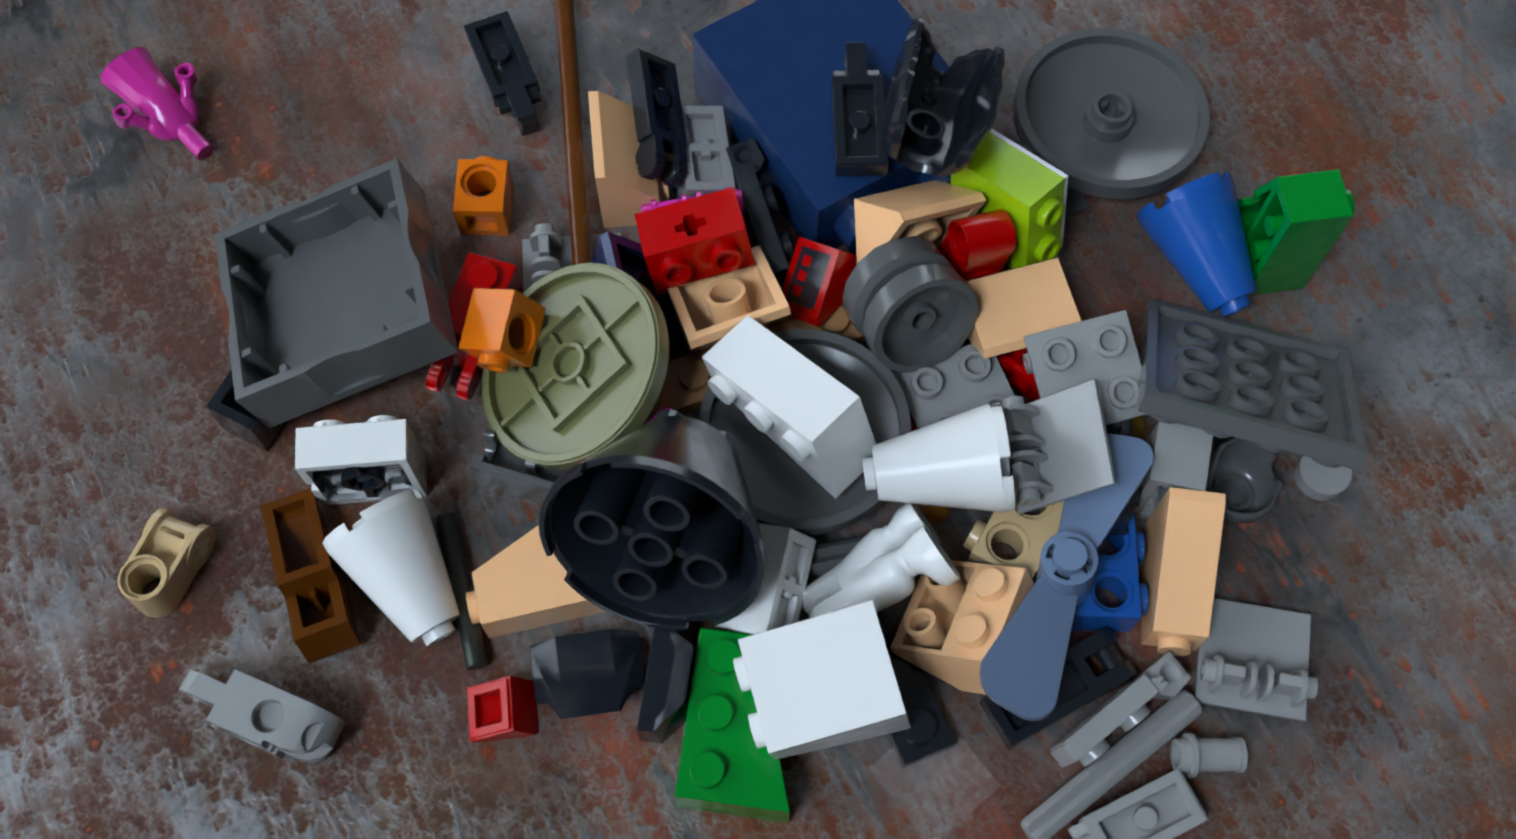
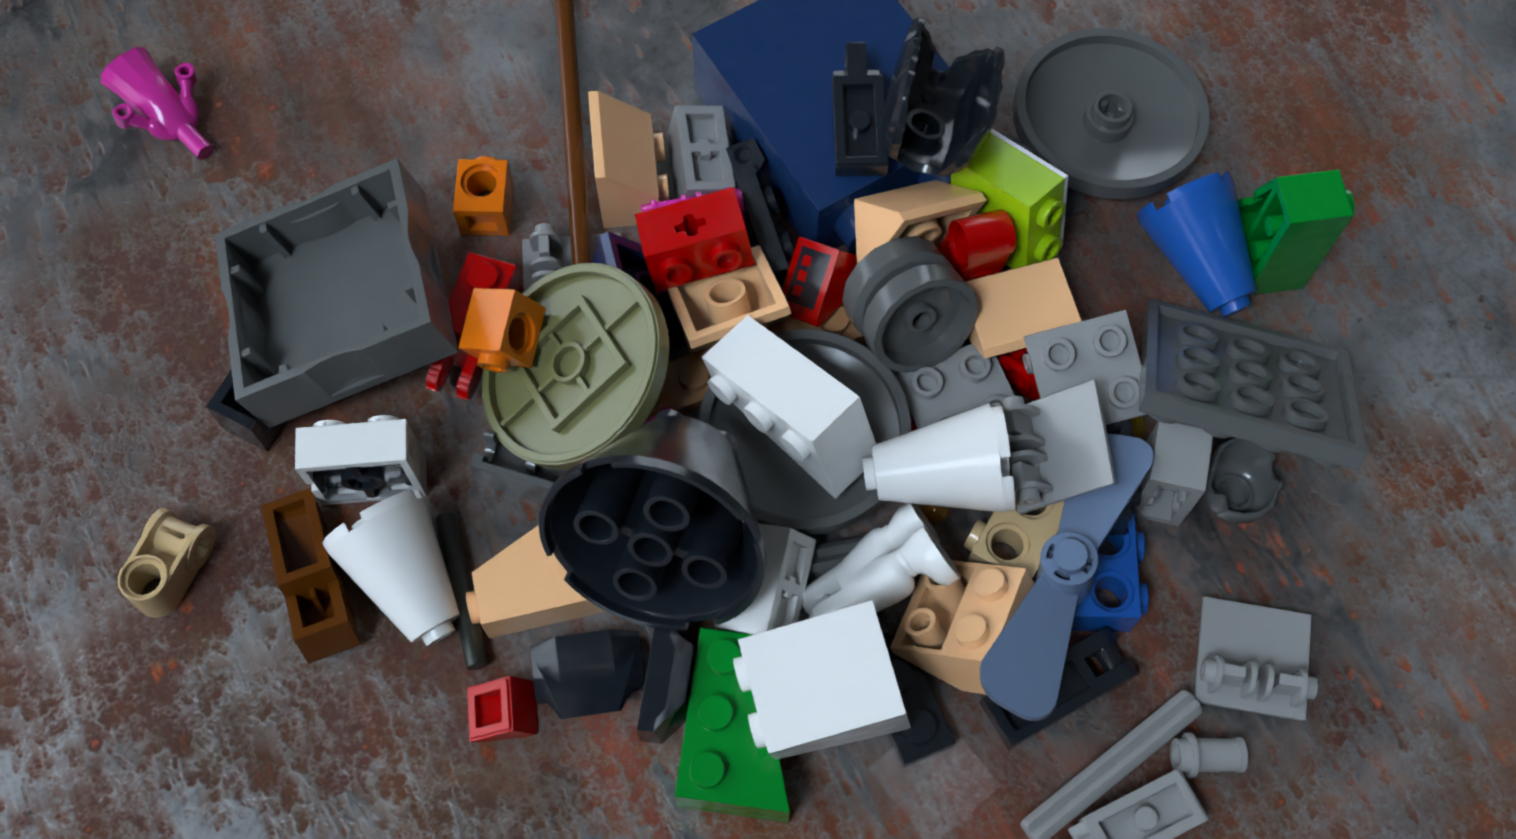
light grey piece [178,669,347,764] -> none
black hinge [463,11,542,135] -> none
black hinge [626,48,688,188] -> none
light grey hinge [1050,652,1191,768] -> none
light nougat slope [1141,487,1226,656] -> none
light grey tile [1294,456,1352,501] -> none

